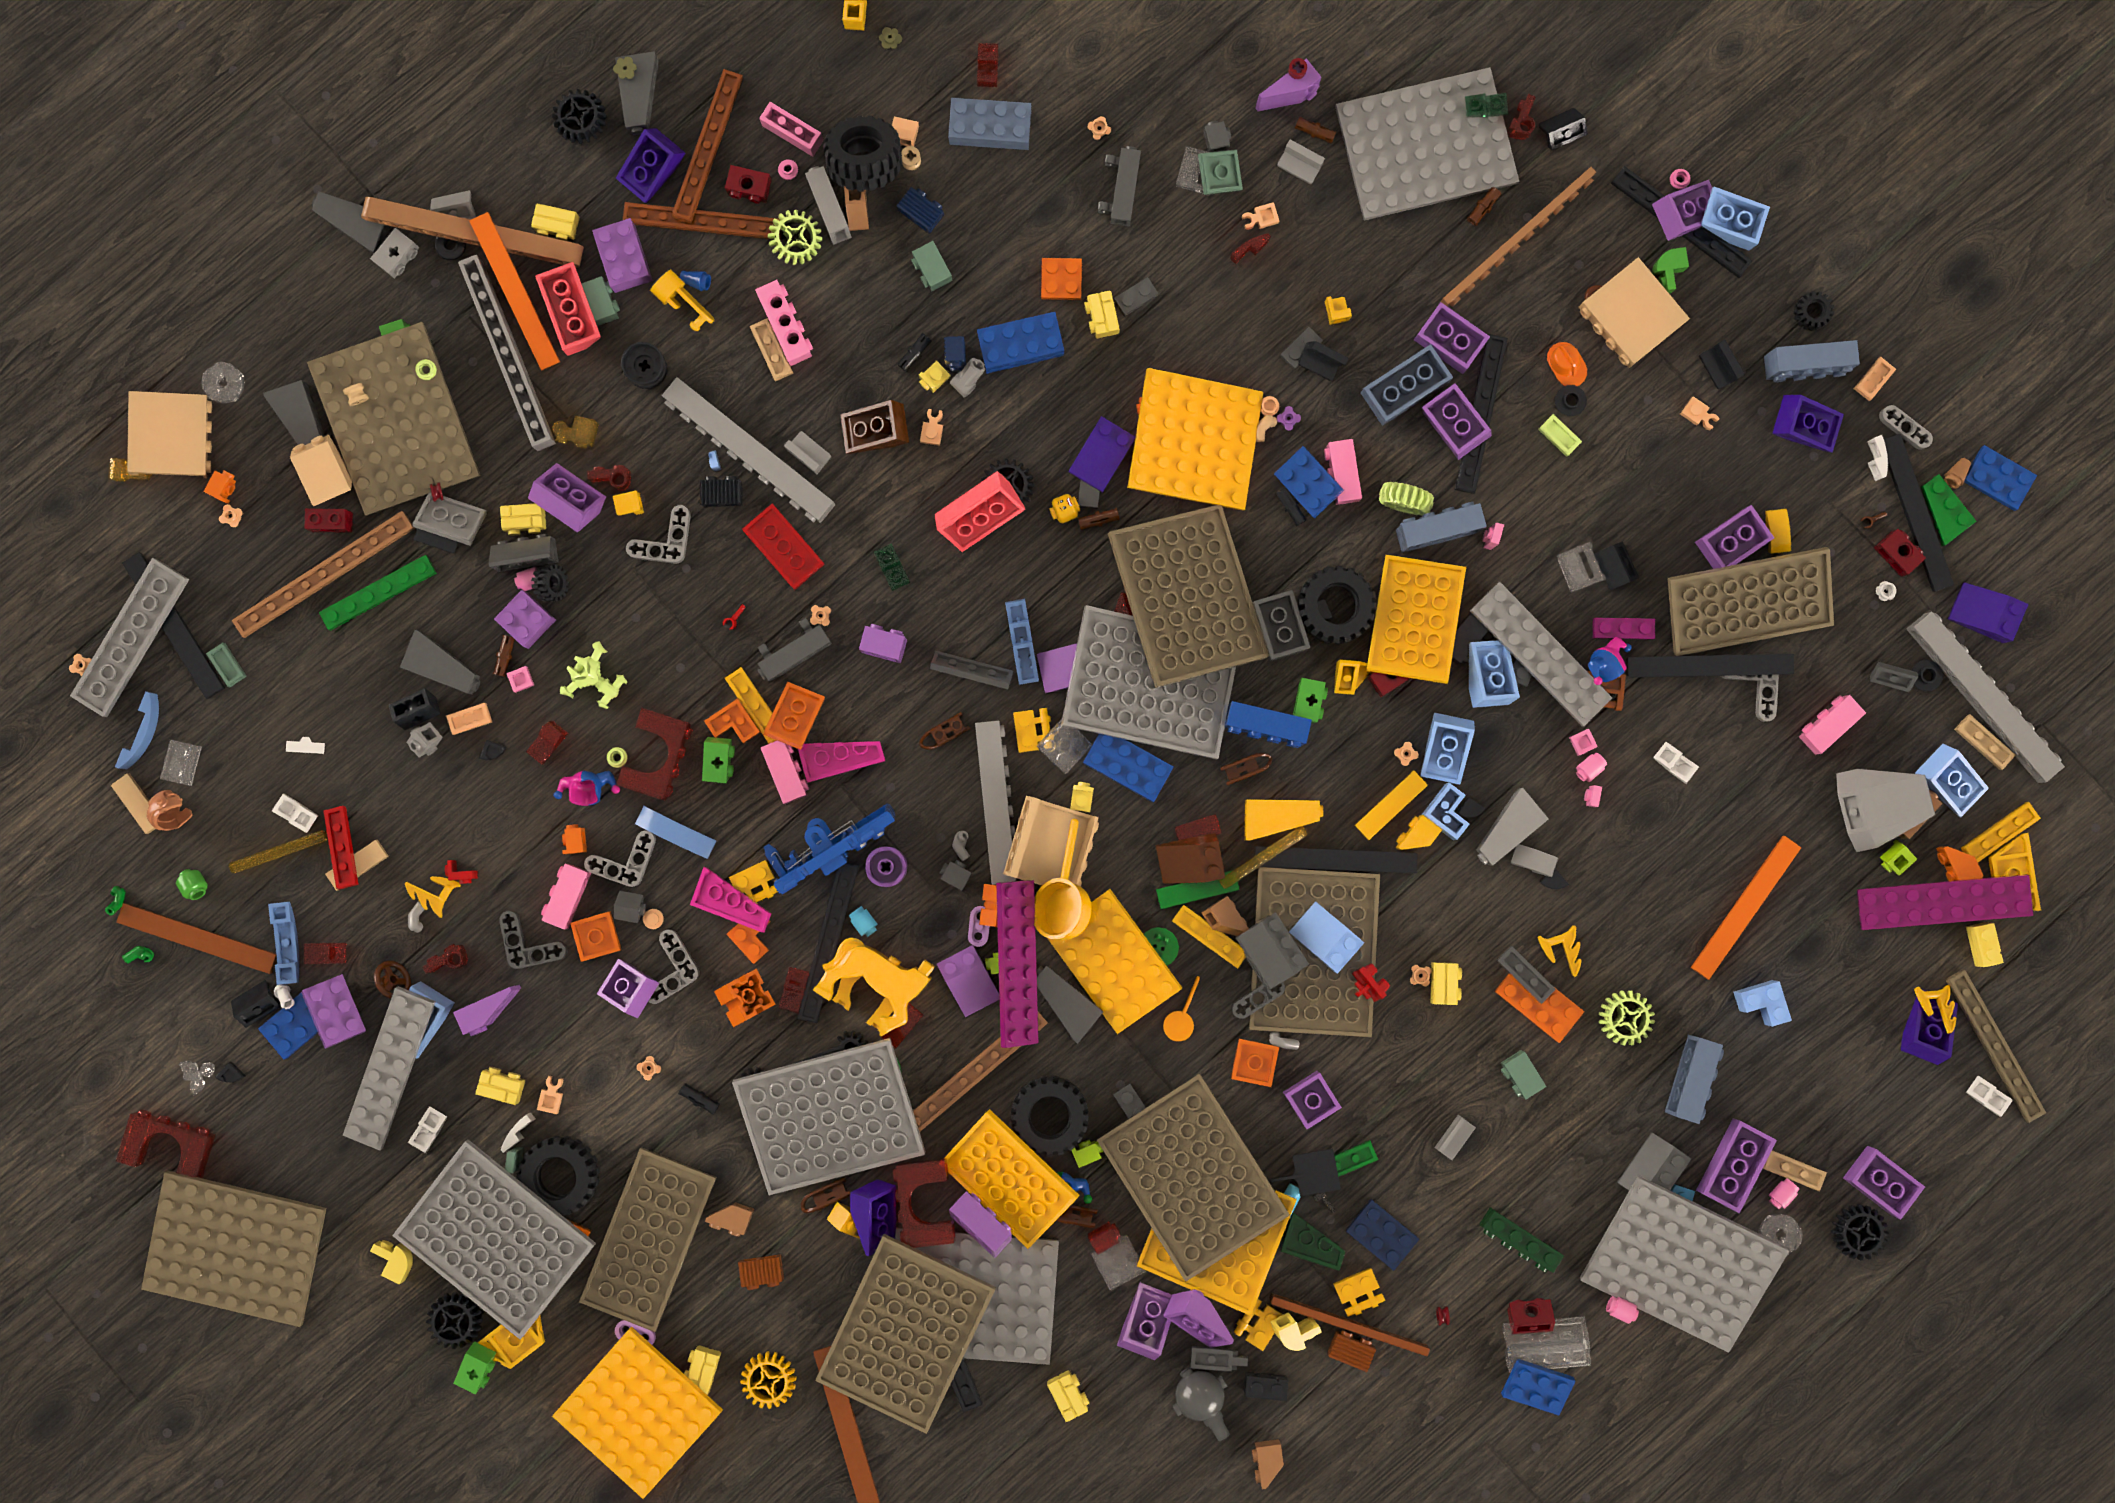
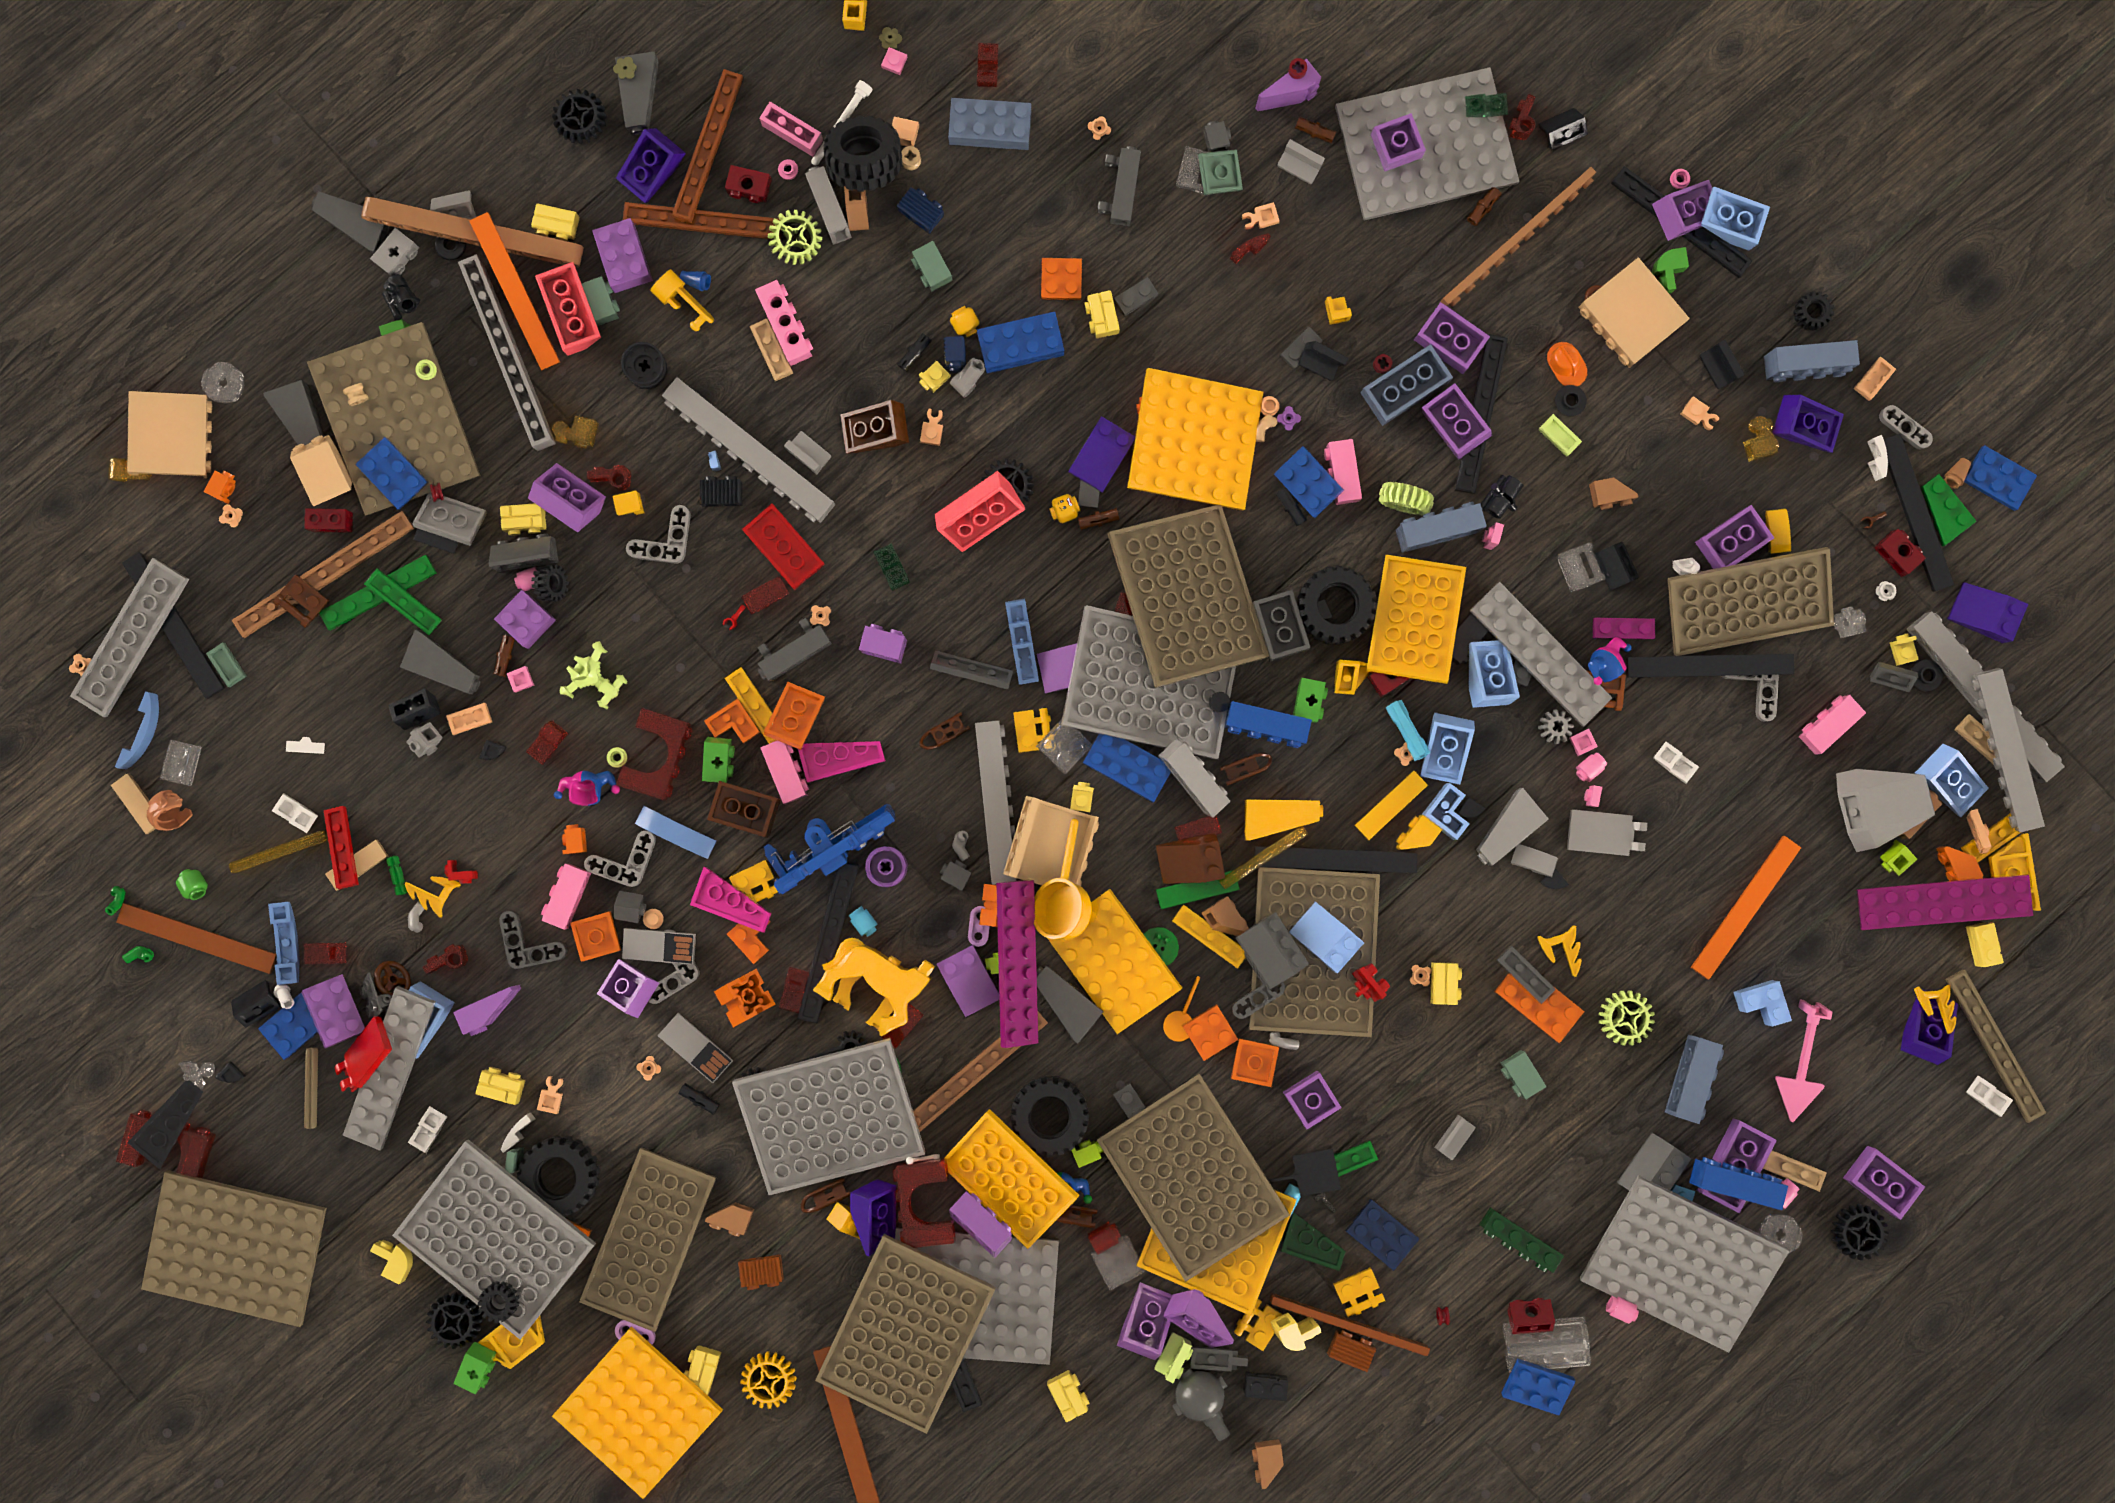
none -> black wing [127,1079,204,1169]
none -> reddish brown plate [272,574,330,628]
none -> dark tan axle [304,1047,318,1129]
none -> red tile [334,1016,392,1092]
none -> blue plate [355,437,429,510]
none -> dark grey hinge [359,972,392,1019]
none -> green tile [364,568,443,635]
none -> black pin [382,274,420,321]
none -> green axle [386,856,407,896]
none -> black tyre [478,1281,519,1323]
none -> light grey piece [622,928,696,965]
none -> light grey piece [657,1012,733,1083]
none -> reddish brown slope [707,781,781,838]
none -> clear red slope [742,576,789,615]
none -> white piece [811,80,873,165]
none -> bright pink plate [881,47,908,75]
none -> white hinge [906,1154,940,1165]
none -> yellow head [950,306,980,337]
none -> yellowish green bracket [1154,1332,1193,1383]
none -> light grey brick [1158,739,1230,818]
none -> orange plate [1182,1004,1238,1061]
none -> black tile [1209,692,1230,712]
none -> medium lavender brick [1371,113,1426,171]
none -> dark red bush [1373,354,1392,374]
none -> medium azure axle [1386,700,1430,761]
none -> black pin [1481,475,1524,519]
none -> light grey gear [1538,710,1574,744]
none -> light grey tile [1567,810,1647,856]
none -> medium nougat slope [1589,478,1638,510]
none -> white plate [1673,558,1700,575]
none -> blue brick [1689,1157,1788,1210]
none -> clear yellow brick [1743,416,1779,462]
none -> bright pink piece [1775,999,1832,1122]
none -> clear brick [1834,606,1867,638]
none -> light yellow bracket [1890,634,1919,666]
none -> light nougat plate [1966,809,1992,854]
none -> light grey brick [1972,668,2045,832]

